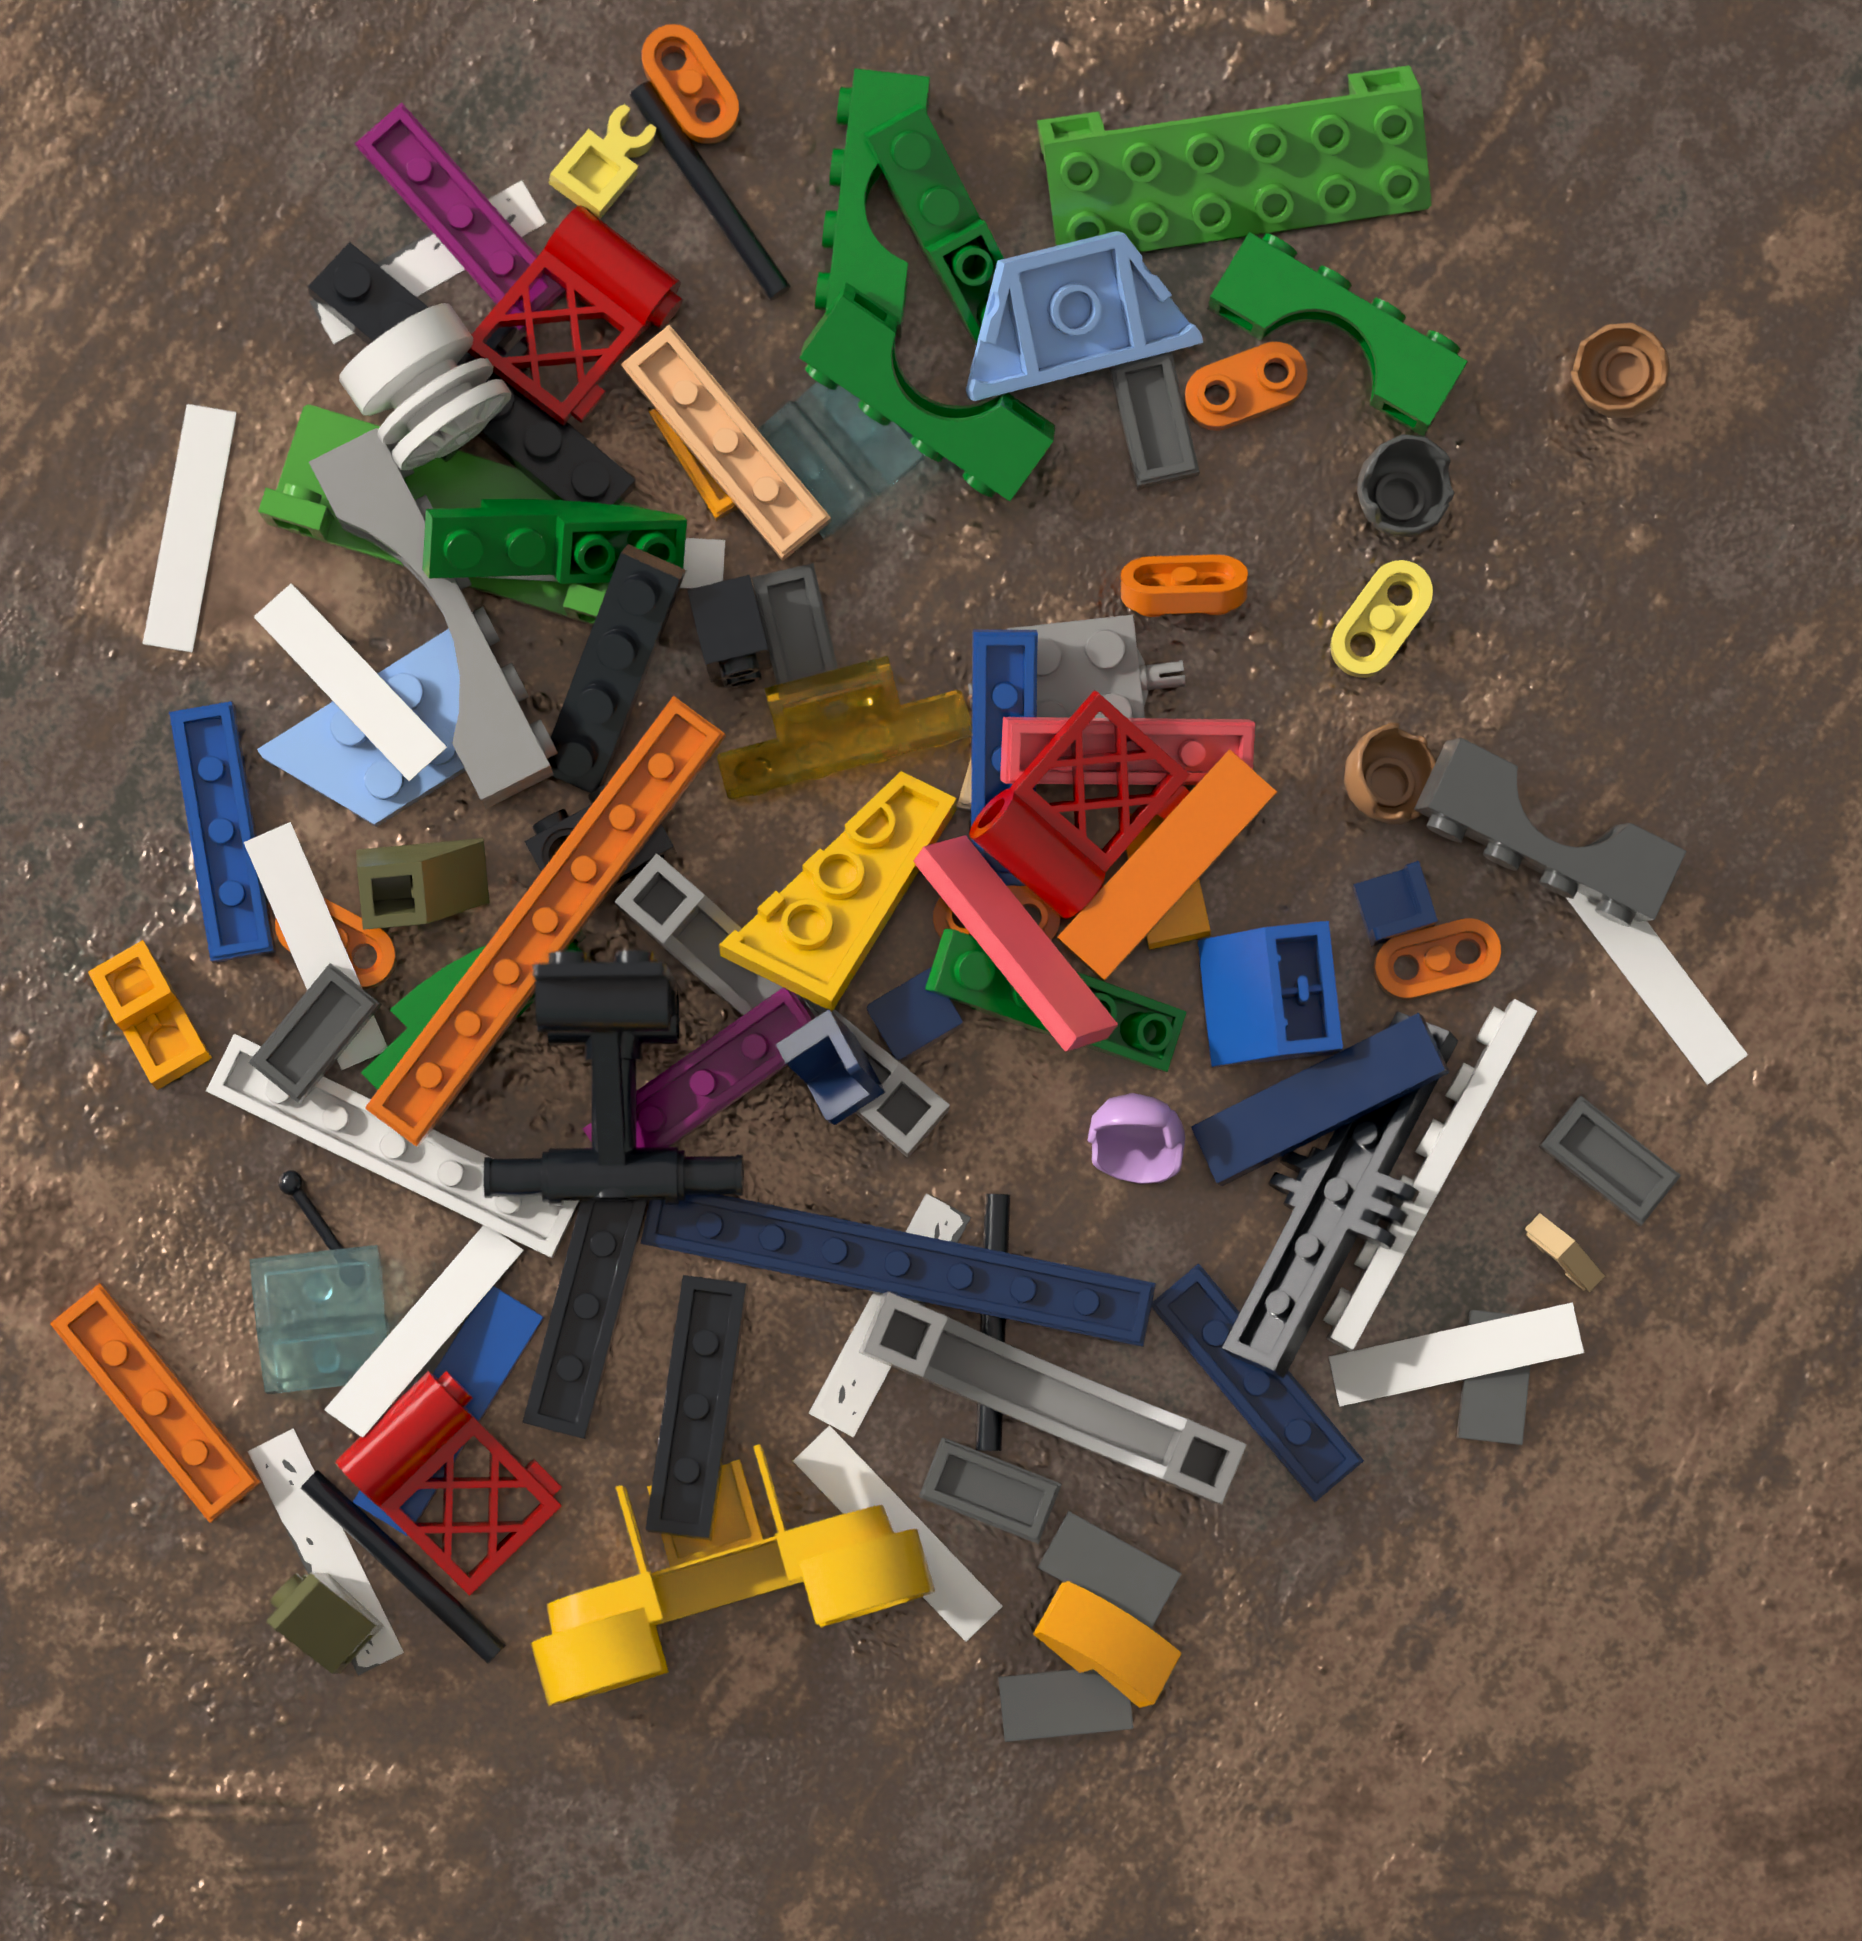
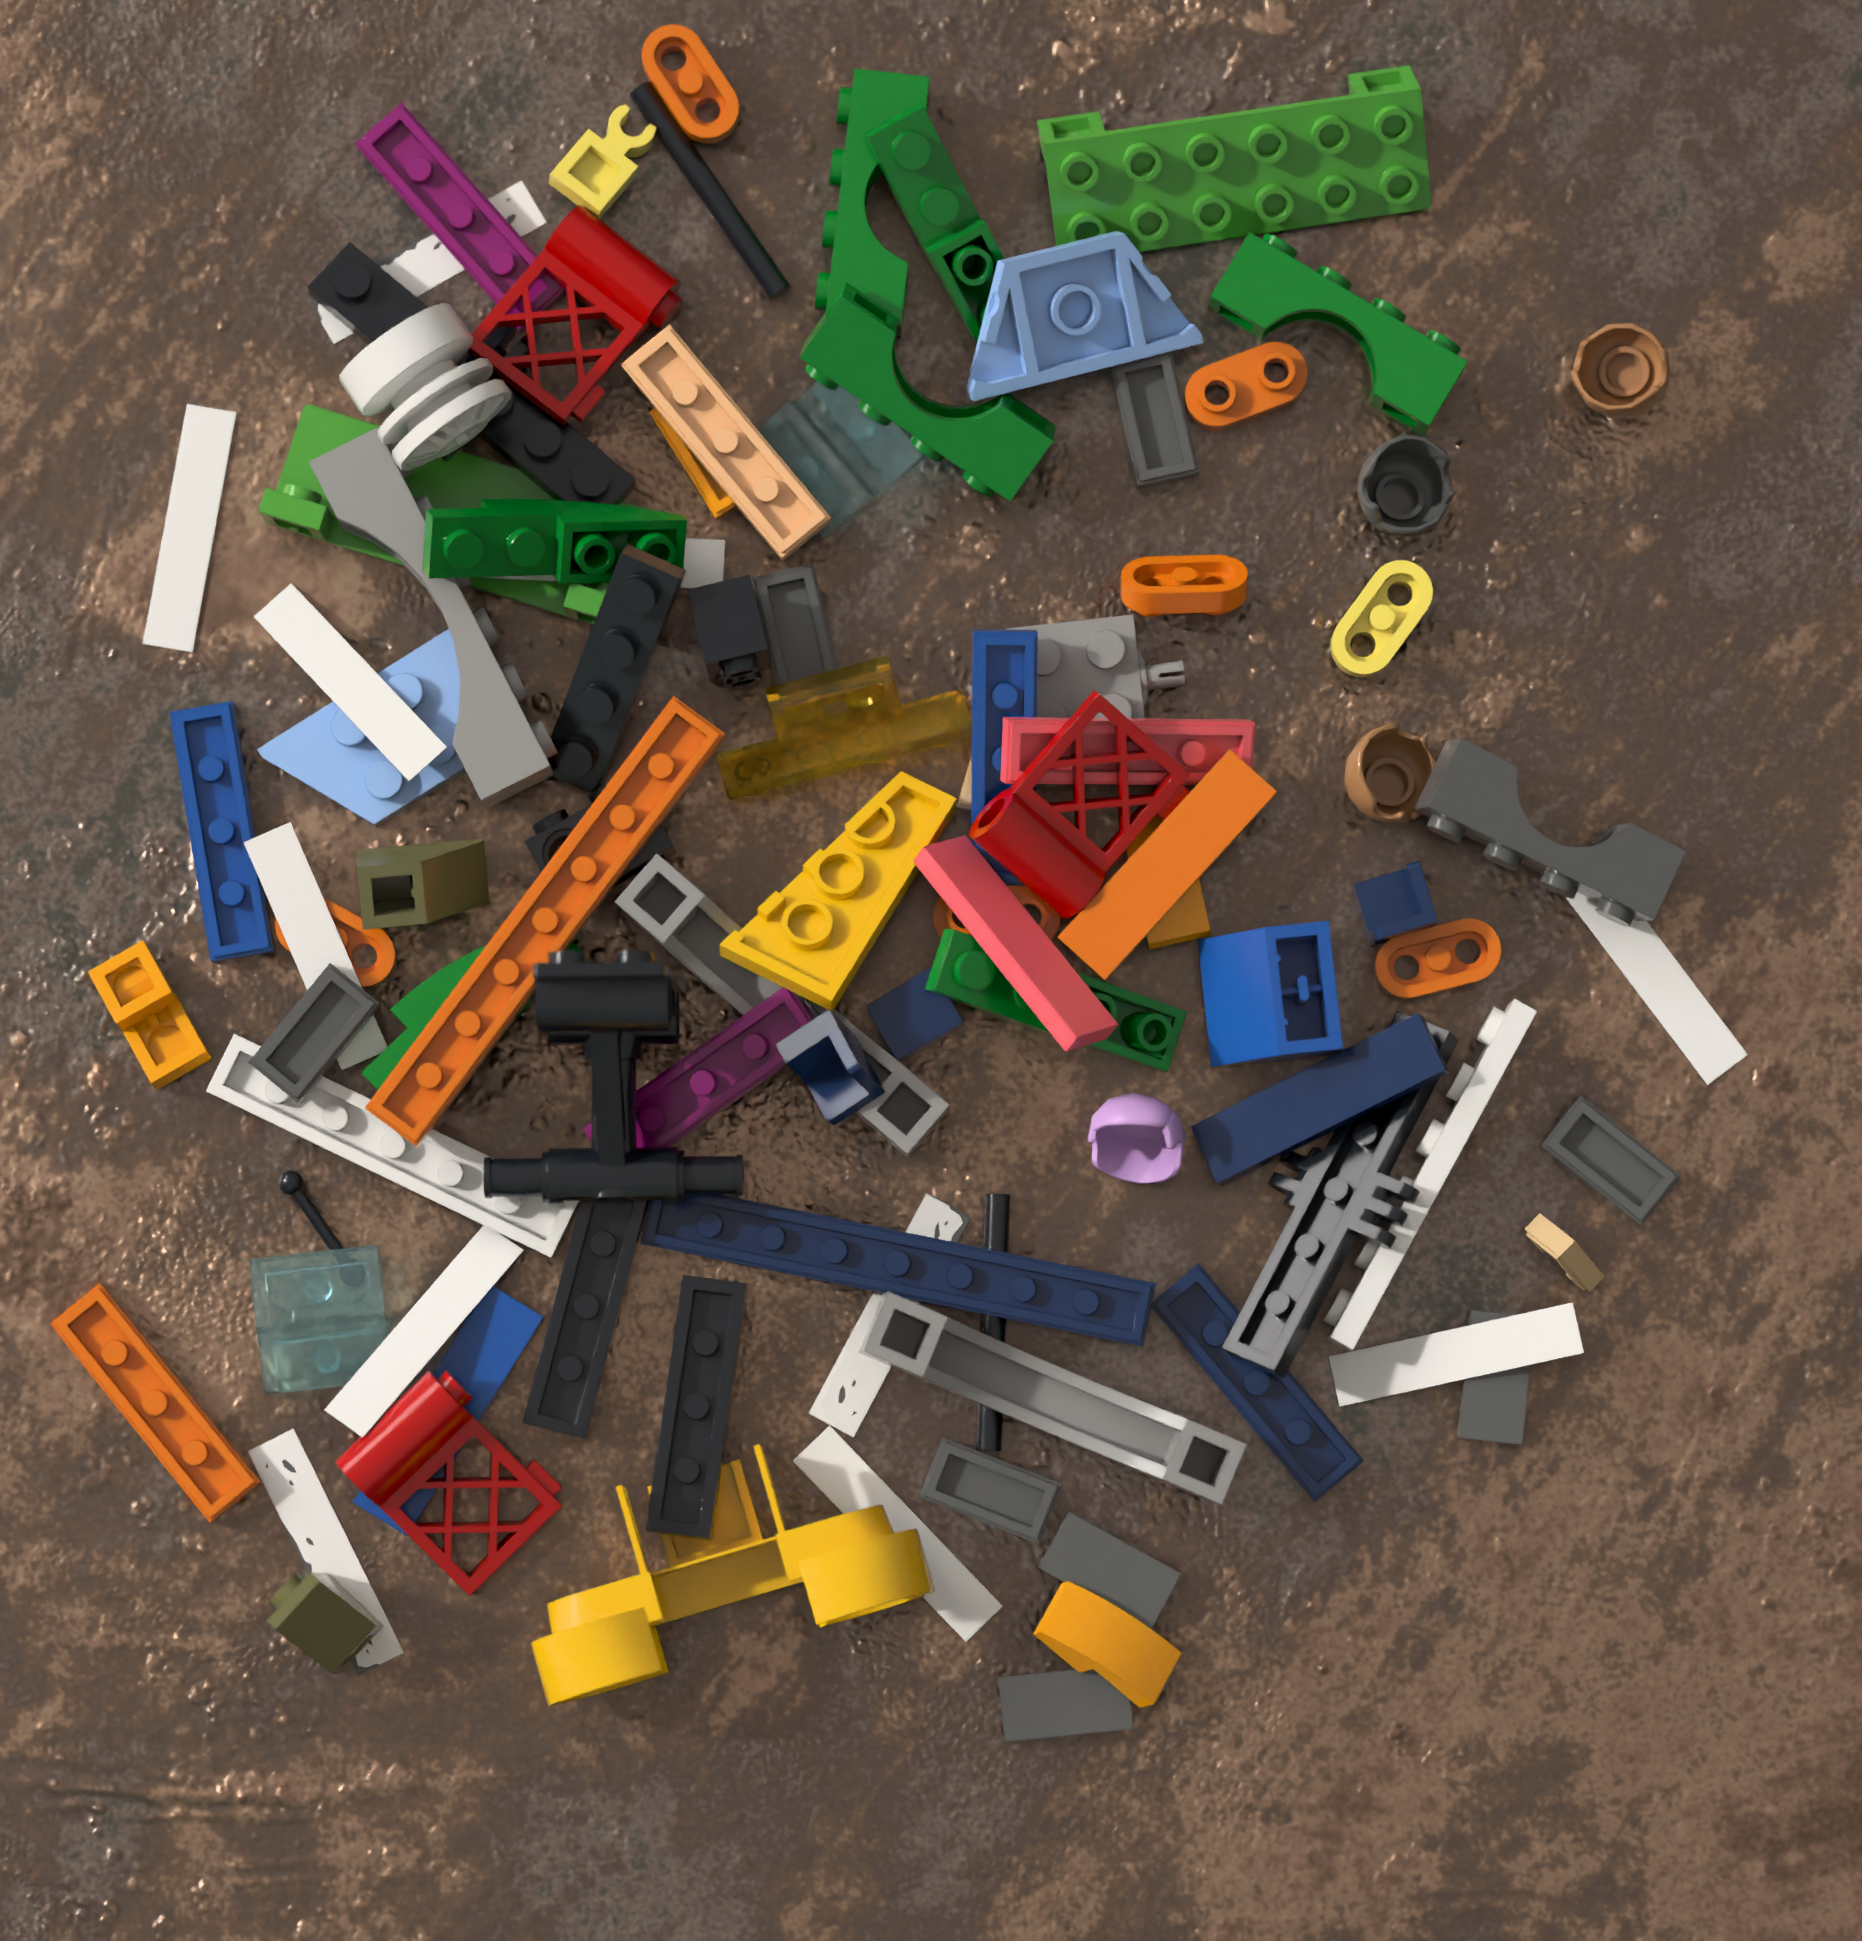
black bar [300,1470,505,1664] -> none

